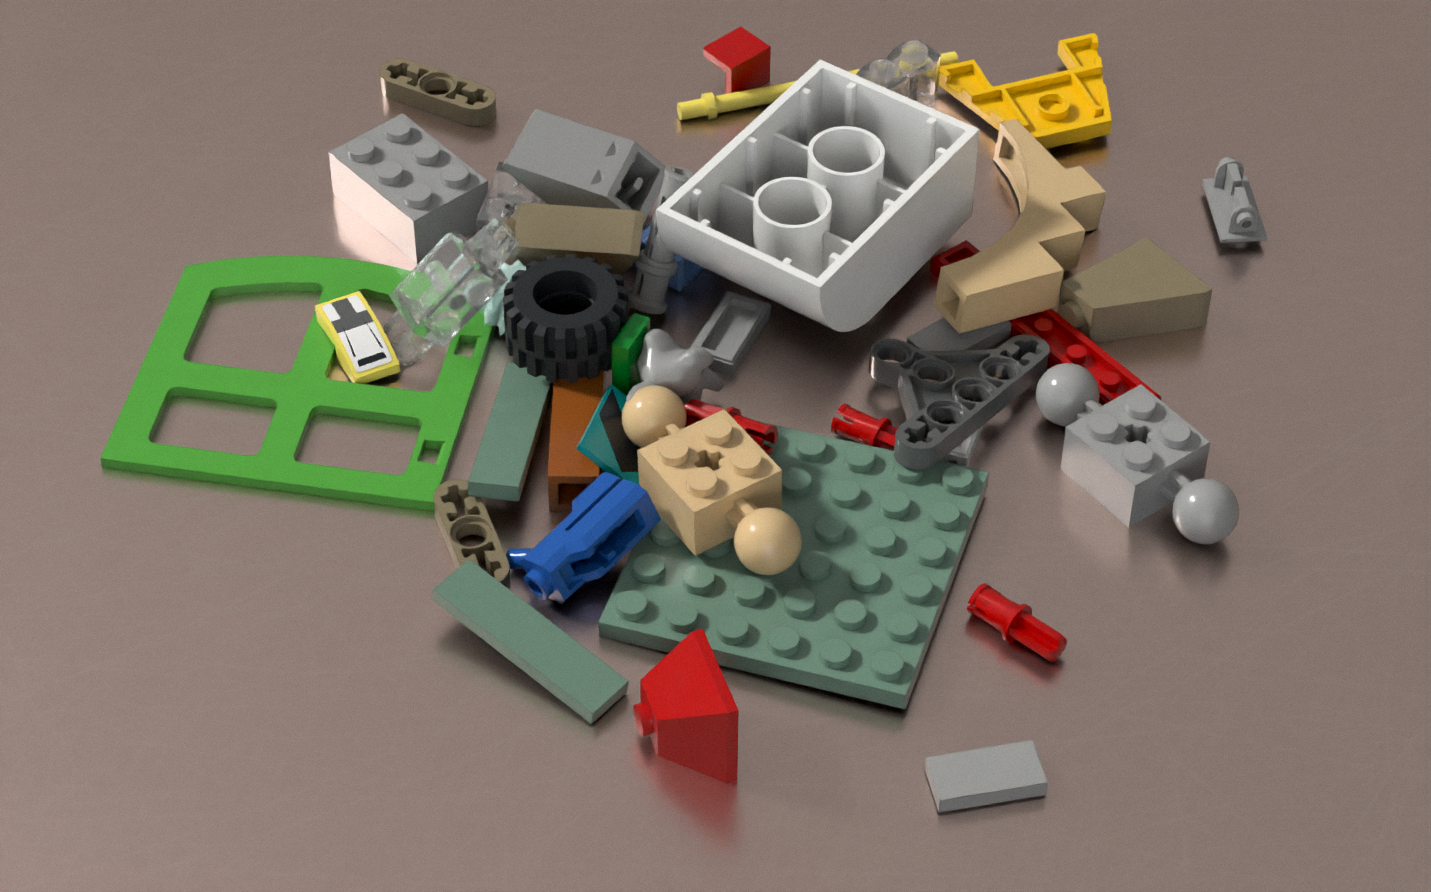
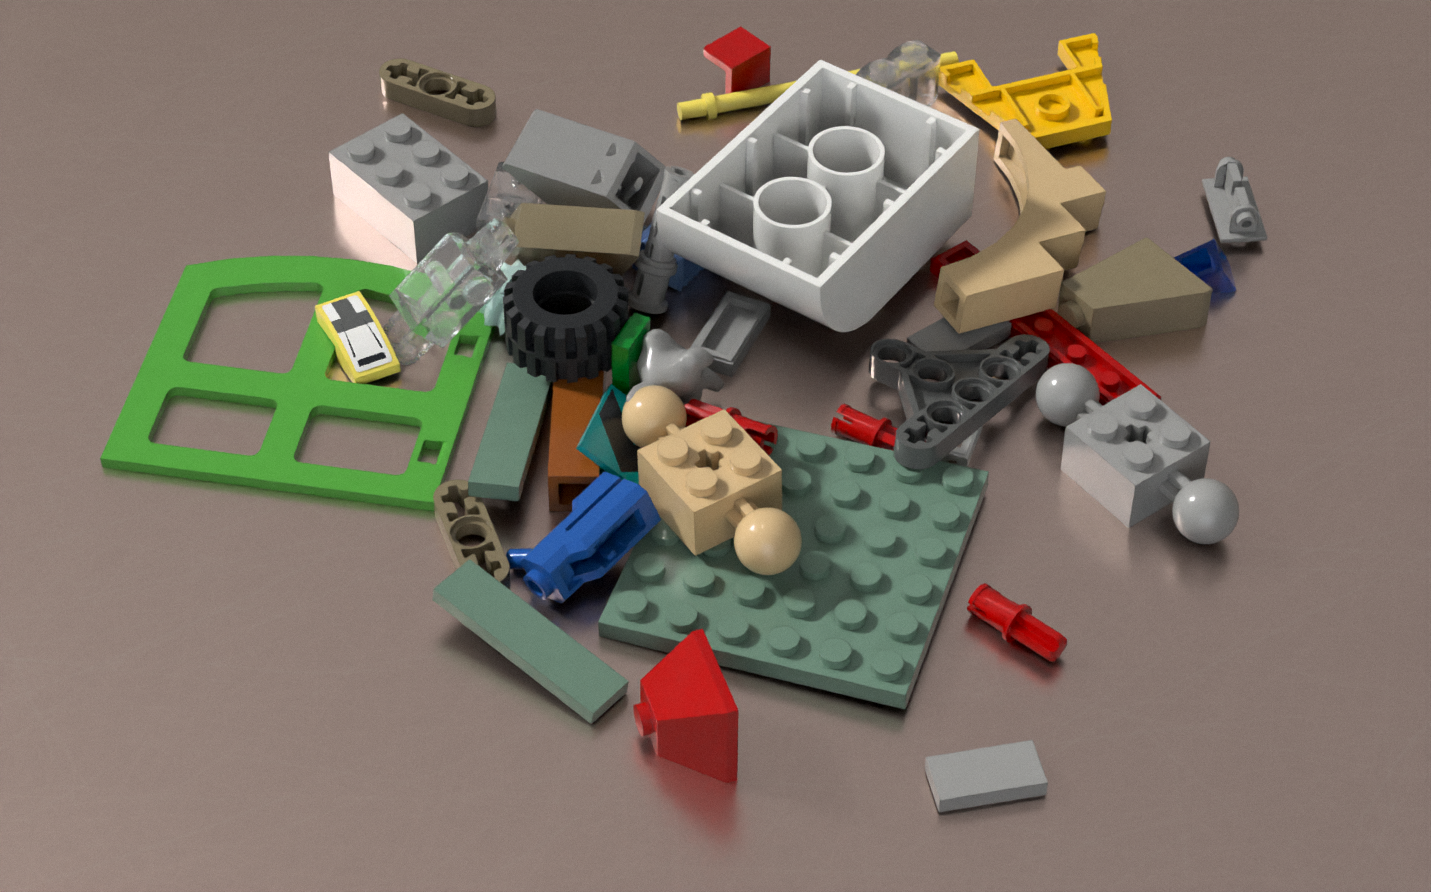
none -> clear blue slope [1173,239,1236,293]

